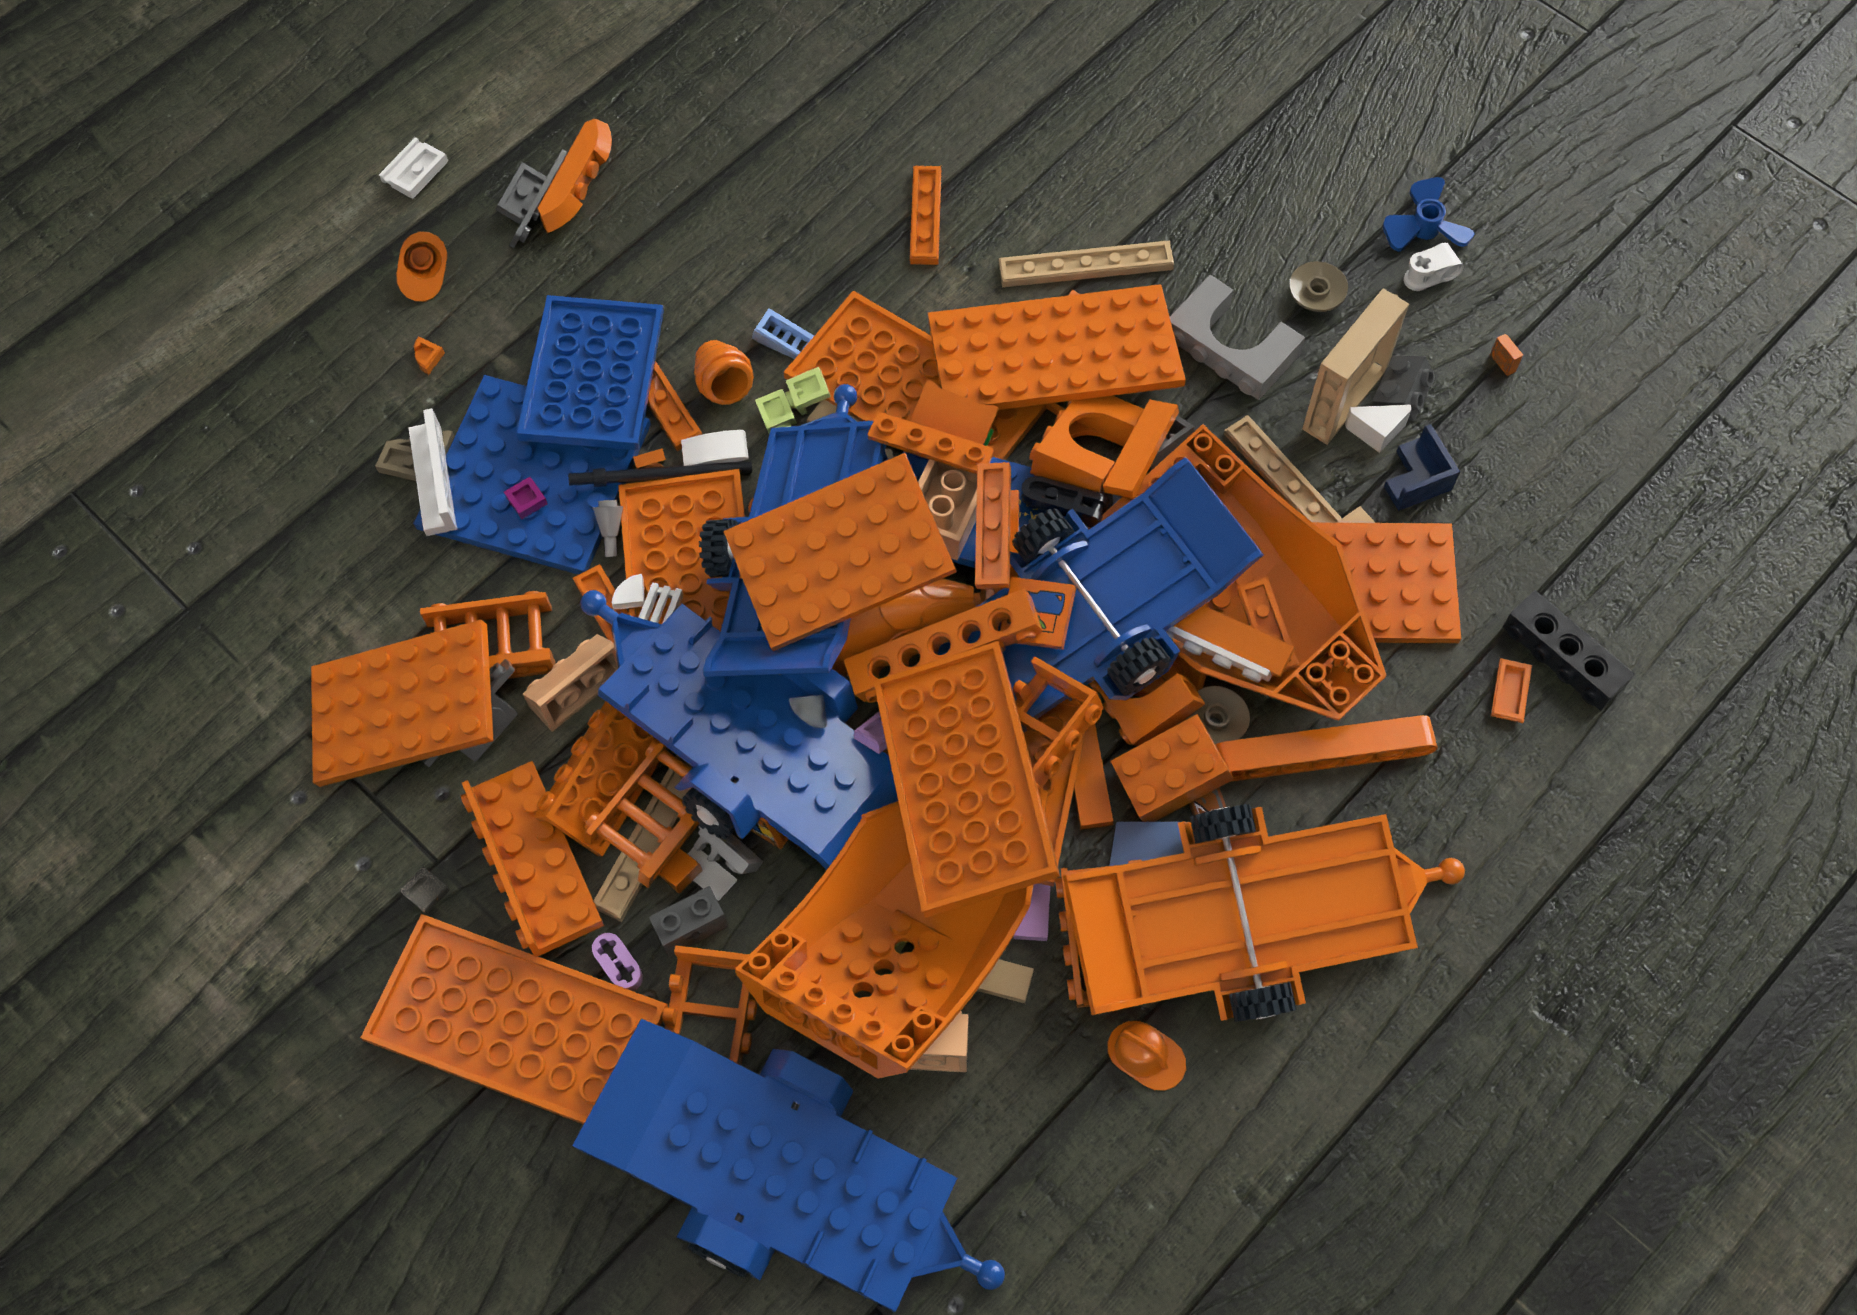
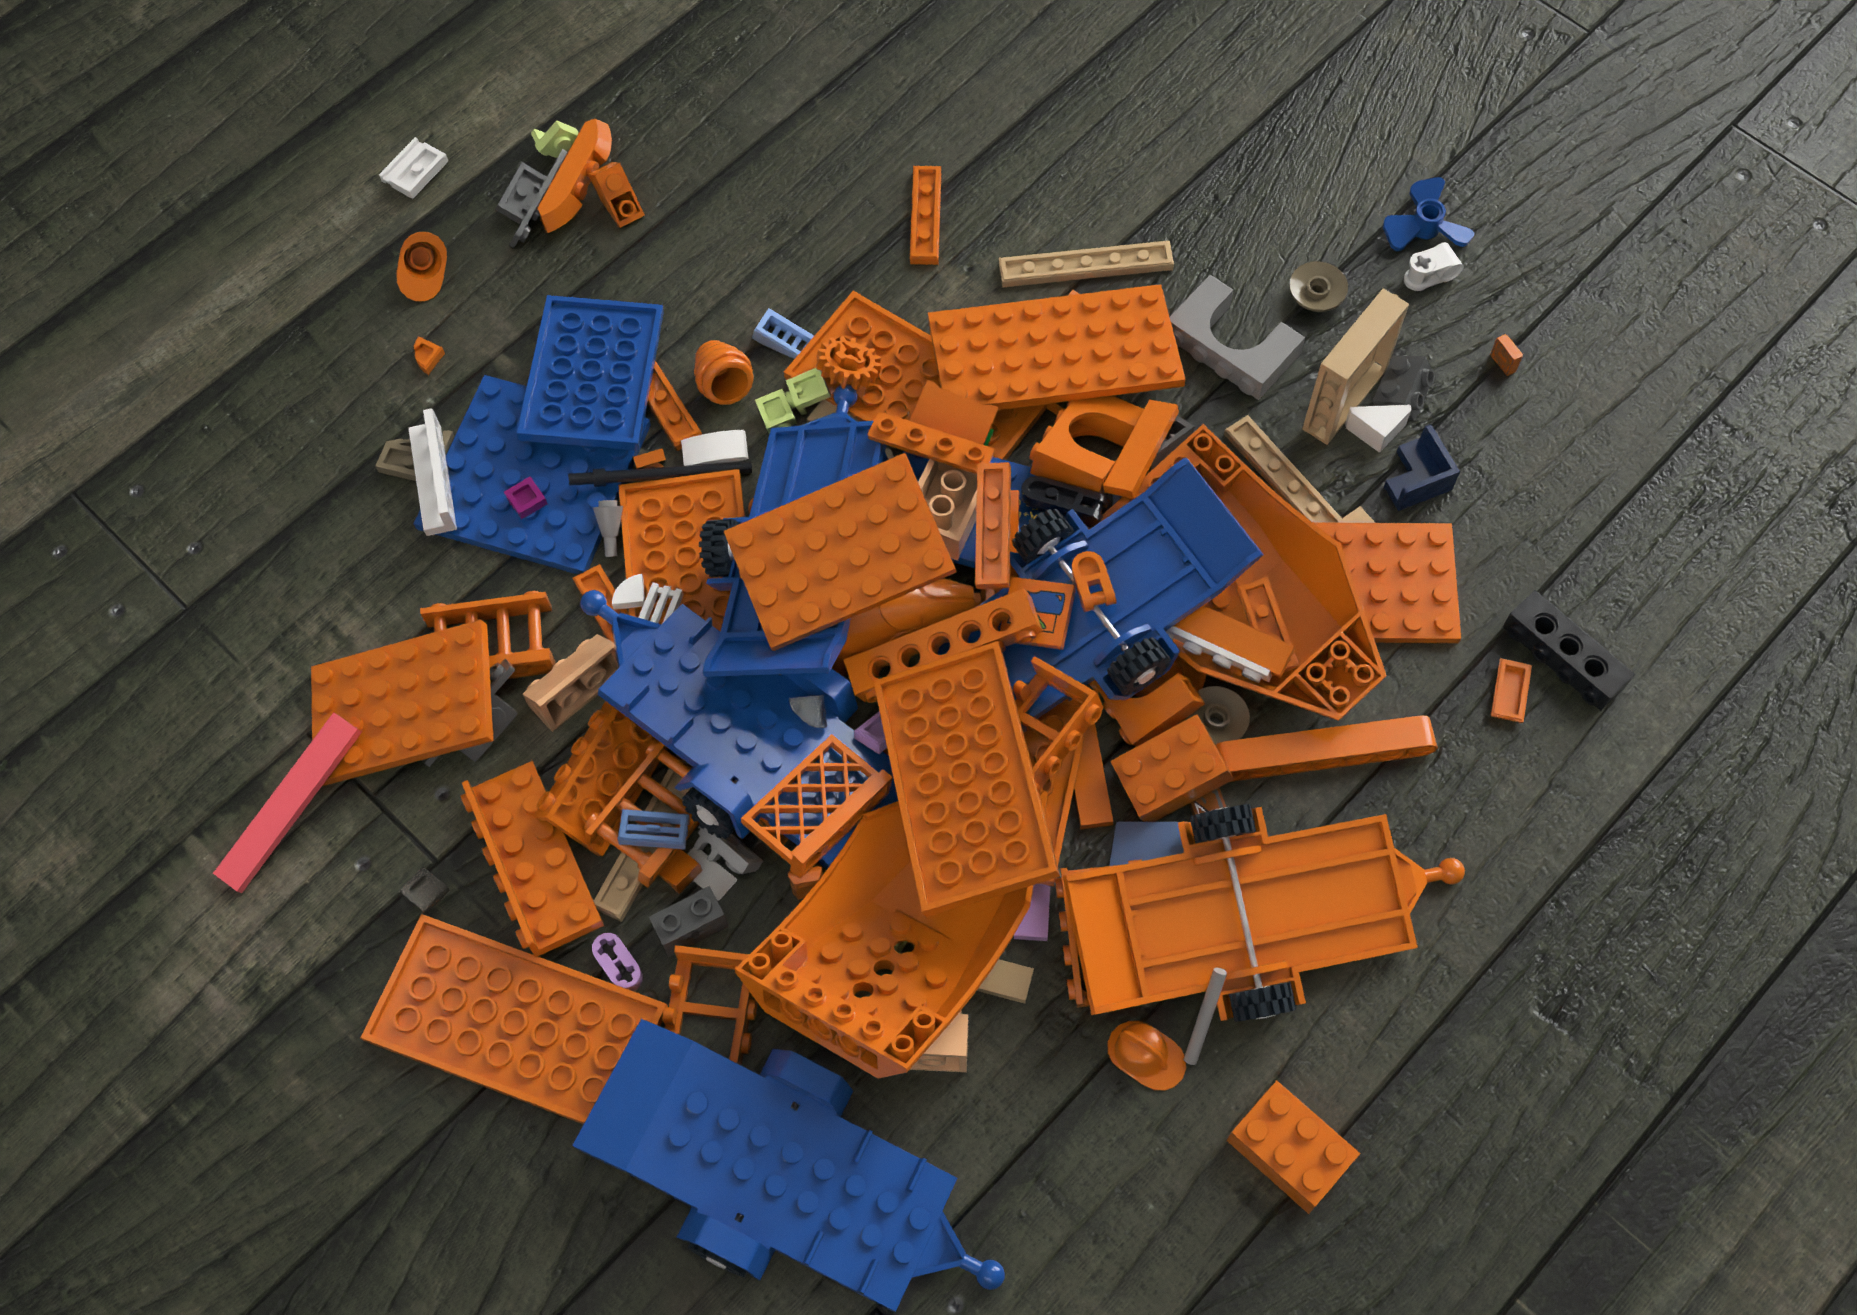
none -> coral tile [213,712,362,893]
none -> yellowish green bracket [531,120,579,158]
none -> orange slope [588,162,645,228]
none -> medium blue tile [618,809,690,849]
none -> orange fence [741,734,893,879]
none -> orange tile [788,866,823,900]
none -> orange gear [816,336,882,390]
none -> orange plate [1072,551,1116,612]
none -> light grey bar [1184,967,1227,1065]
none -> orange brick [1227,1080,1360,1214]

